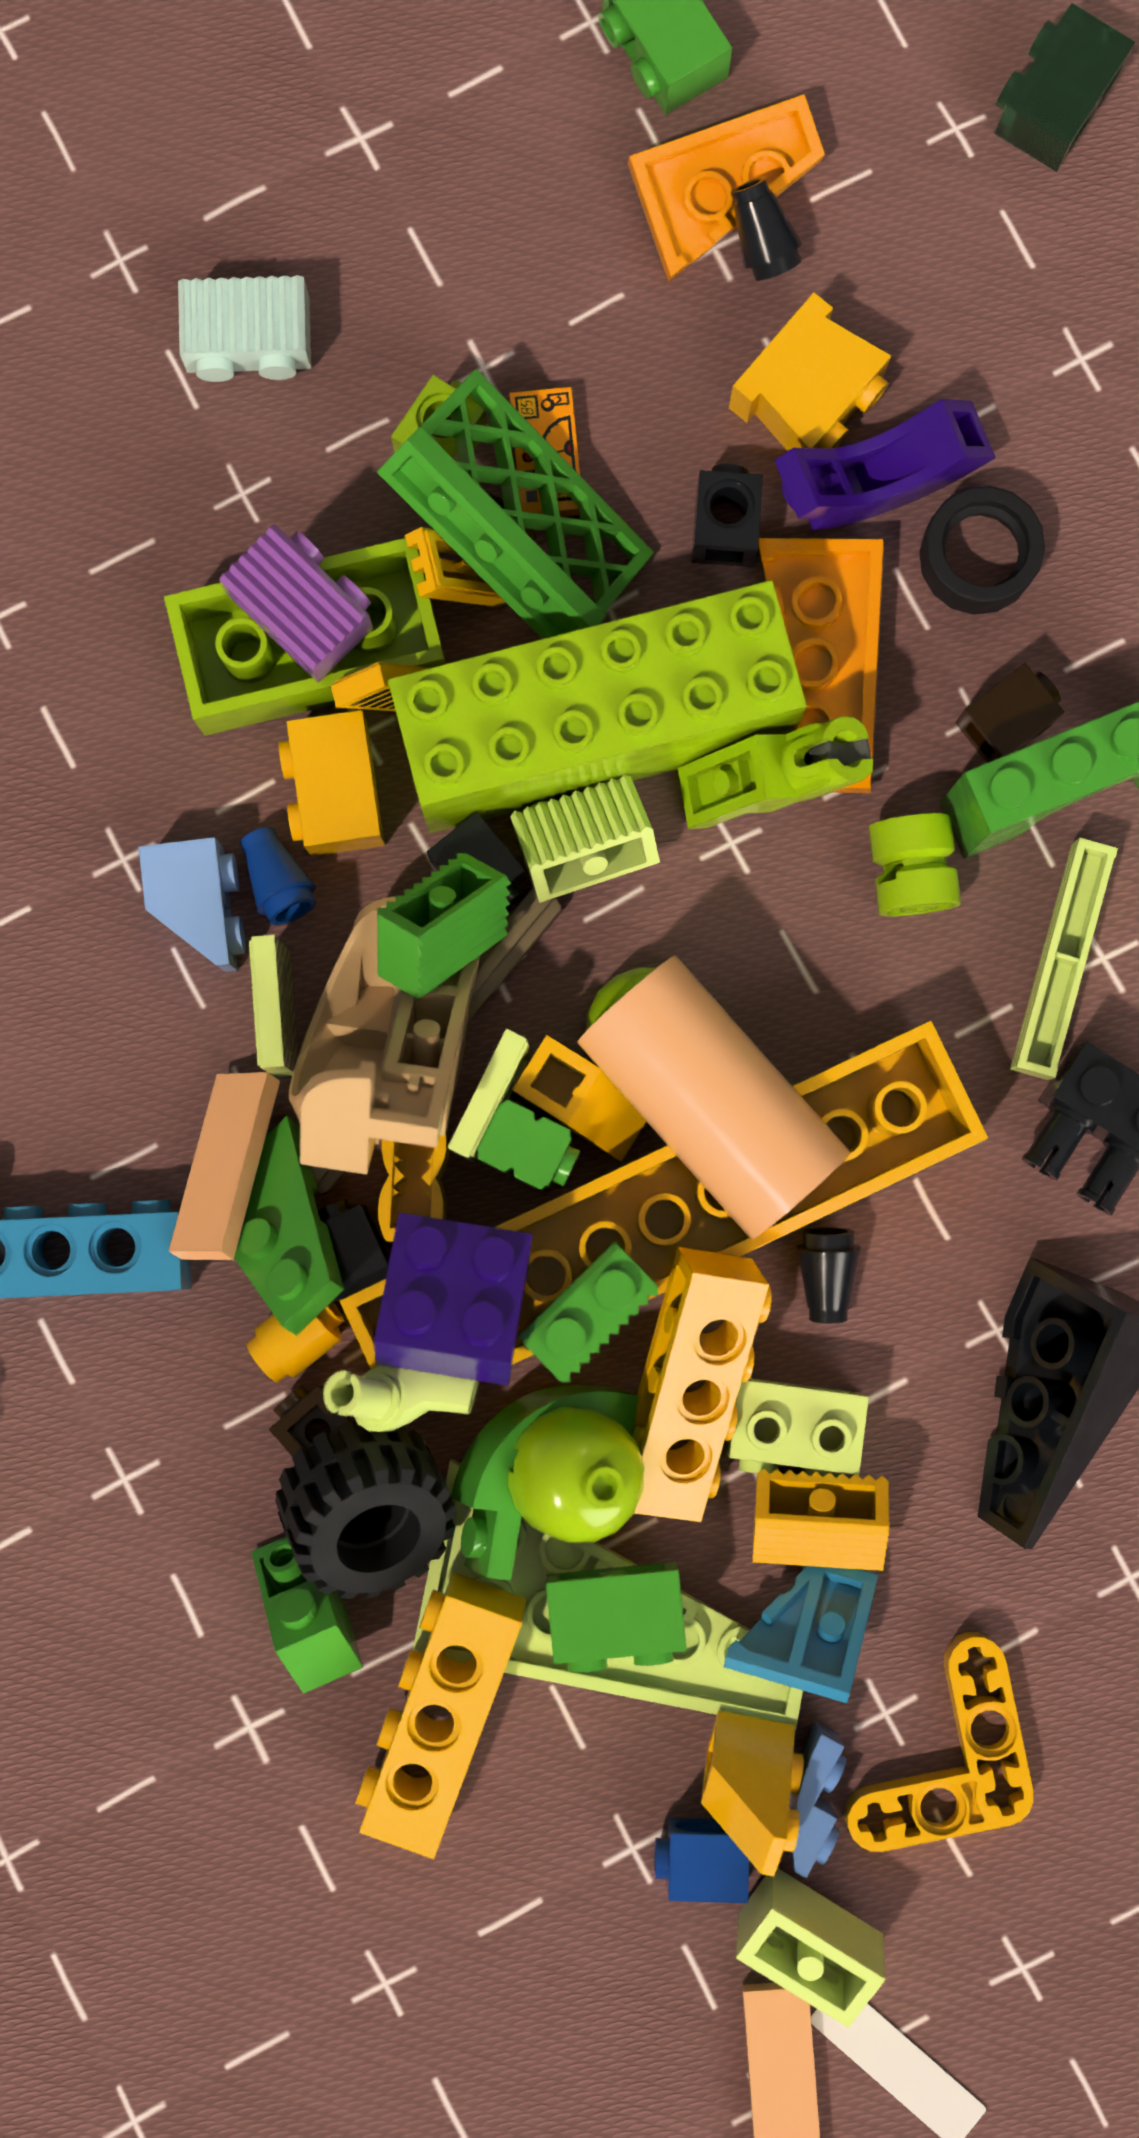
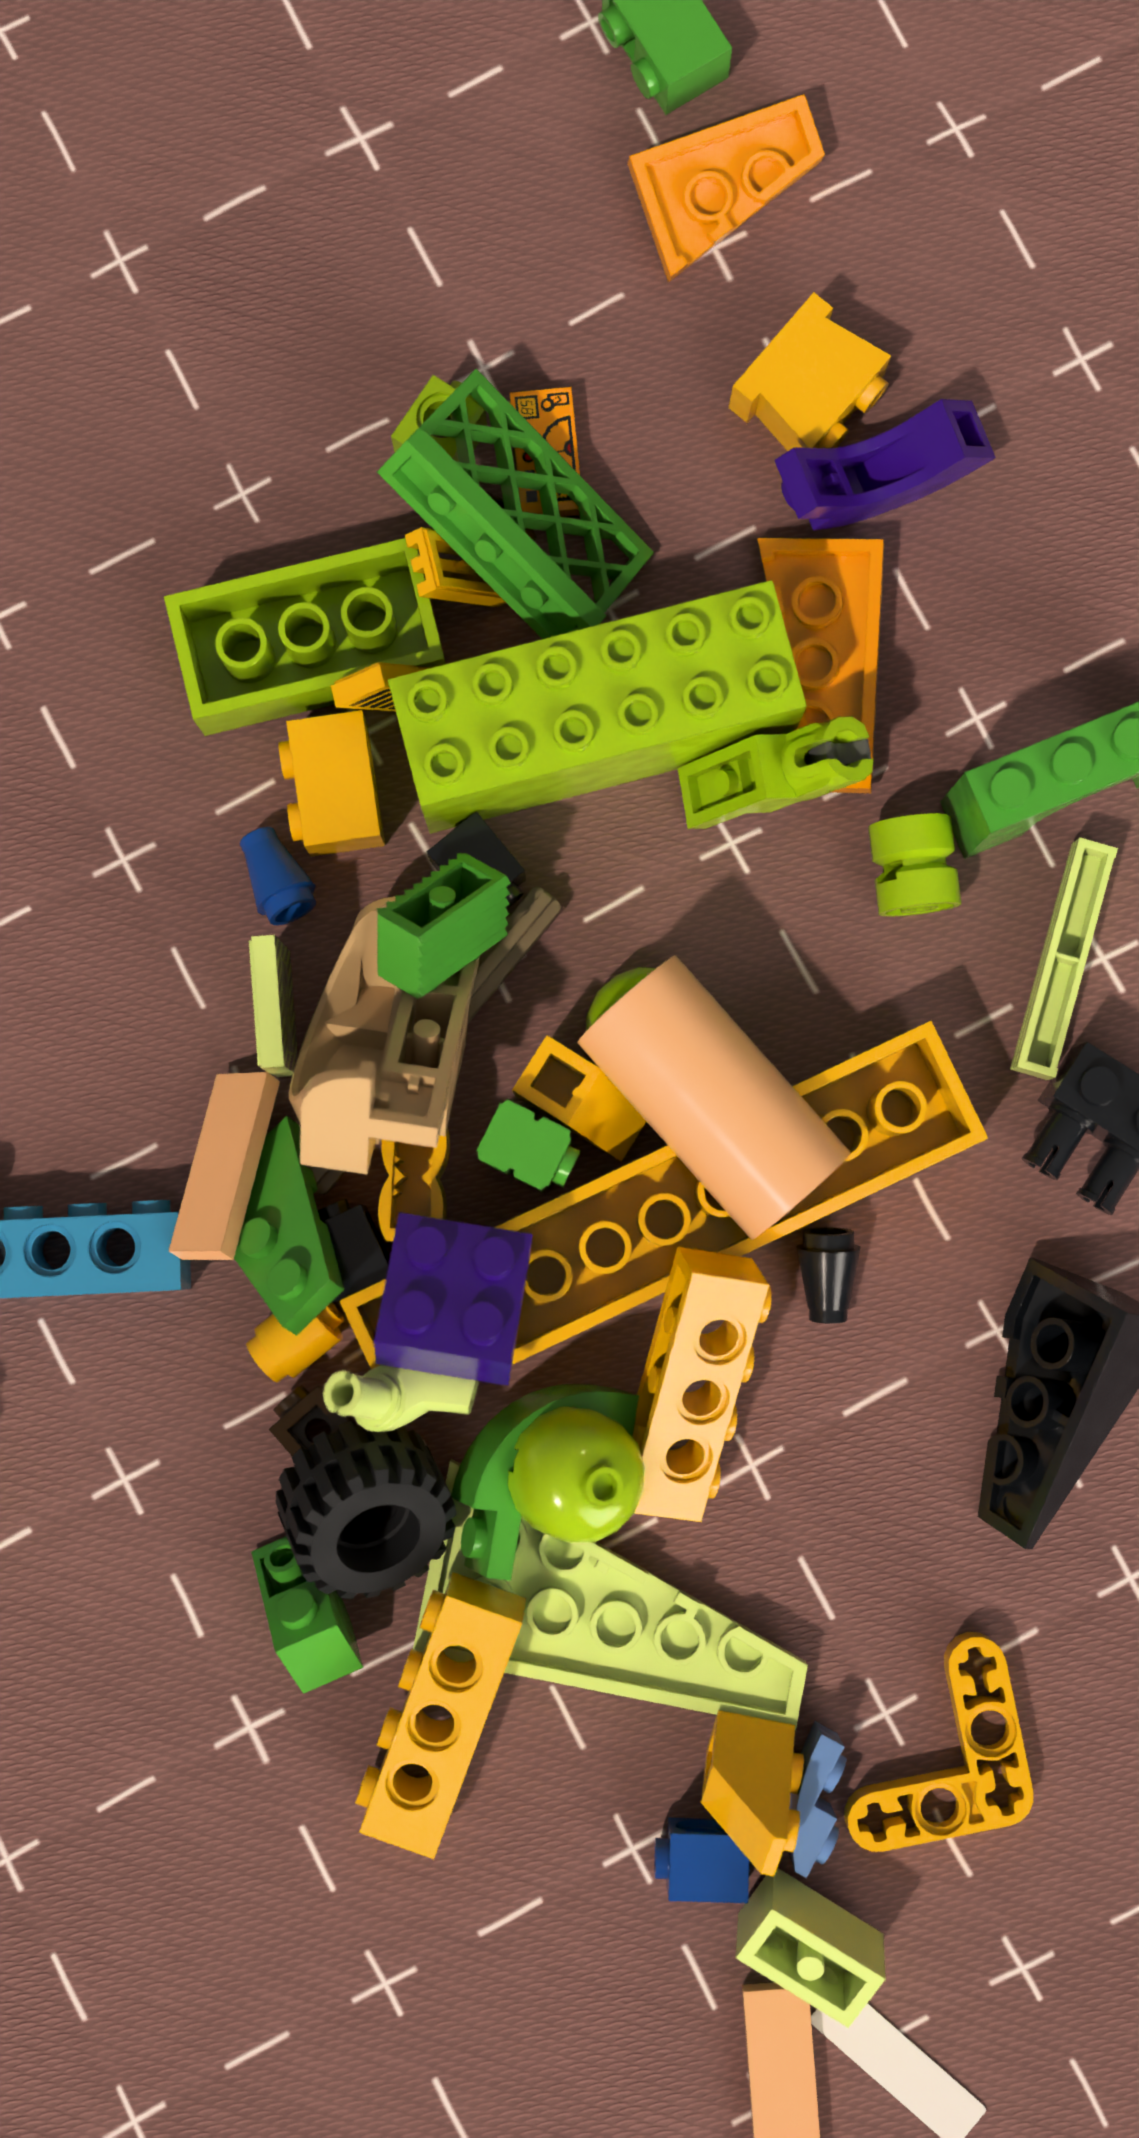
light blue slope [138,837,246,973] -> none
light aqua brick [178,275,312,382] -> none
medium lavender brick [219,524,373,683] -> none
yellowish green tile [448,1029,531,1163] -> none
yellowish green brick [510,774,660,903] -> none
bright green brick [518,1242,658,1382] -> none
bright green brick [546,1561,687,1673] -> none
black brick [691,464,763,567] -> none
dark azure wing [724,1566,878,1703] -> none
yellowish green brick [725,1378,869,1477] -> none
black cone [730,177,802,281] -> none
yellow brick [752,1468,889,1571] -> none
black tyre [919,486,1045,615] -> none
dark brown brick [955,663,1065,763] -> none
clear green brick [994,3,1135,172] -> none

